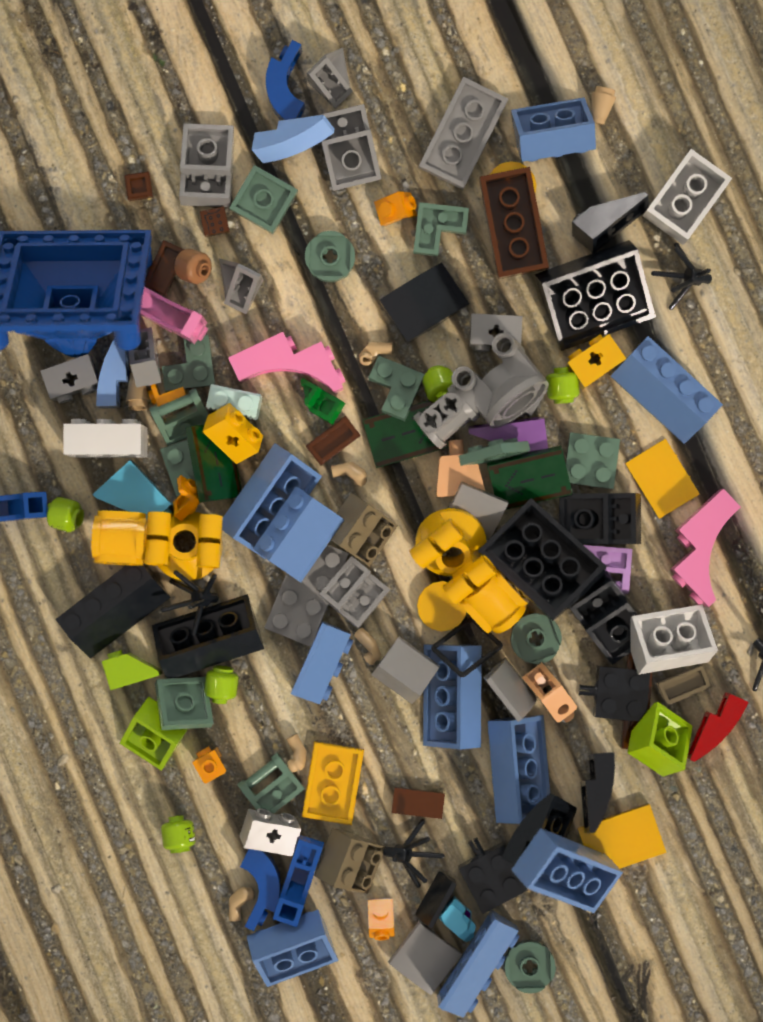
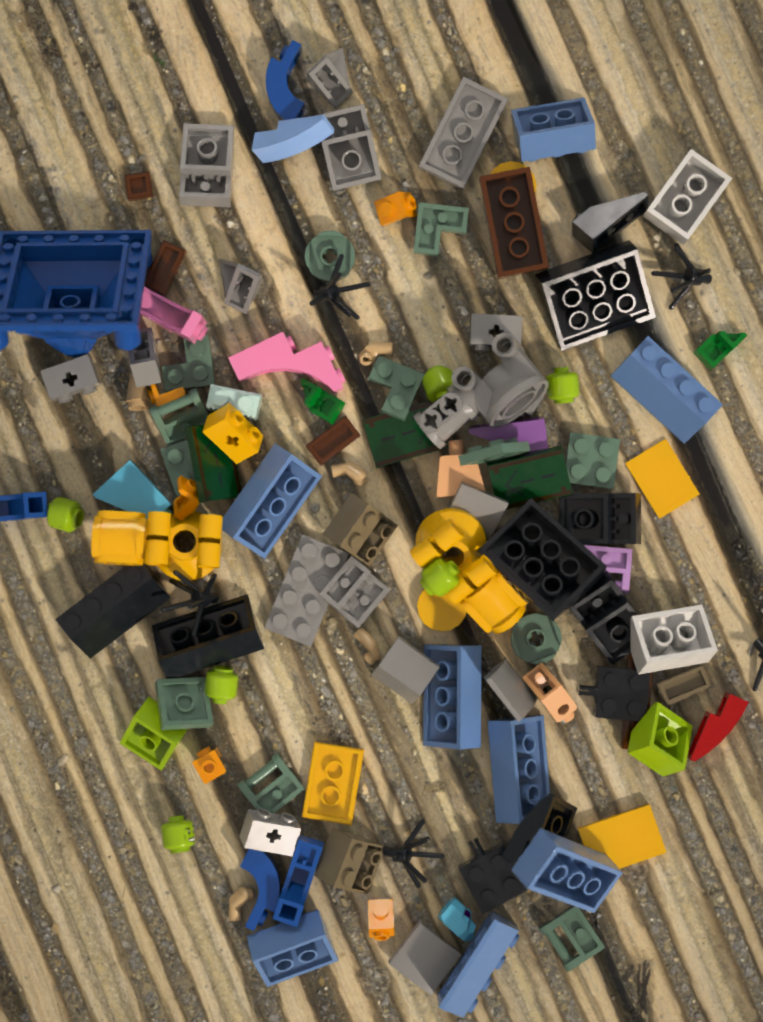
white brick [63,419,148,458] -> none
light blue slope [96,338,129,409] -> none
lime slope [102,650,162,691] -> none
medium nougat head [174,248,212,284] -> none
reddish brown tile [200,206,230,237] -> none
sand green plate [229,165,298,234] -> none
medium blue slope [253,486,344,582] -> none
tan arm [286,734,307,772] -> none
medium blue slope [291,622,353,704] -> none
black slope [379,263,470,344] -> none
reddish brown tile [392,787,445,819] -> none
black slope [415,871,456,928] -> none
black piece [431,617,503,677] -> none
sand green plate [504,940,556,993] -> none
yellow brick [565,334,626,390] -> none
black slope [580,752,615,833] -> none
tan cone [591,86,617,125] -> none
bright pink arch [670,489,741,607] -> none
none -> black plant [309,254,371,320]
none -> lime head [420,558,460,597]
none -> sand green plate [538,905,605,972]
none -> green slope [693,331,748,370]

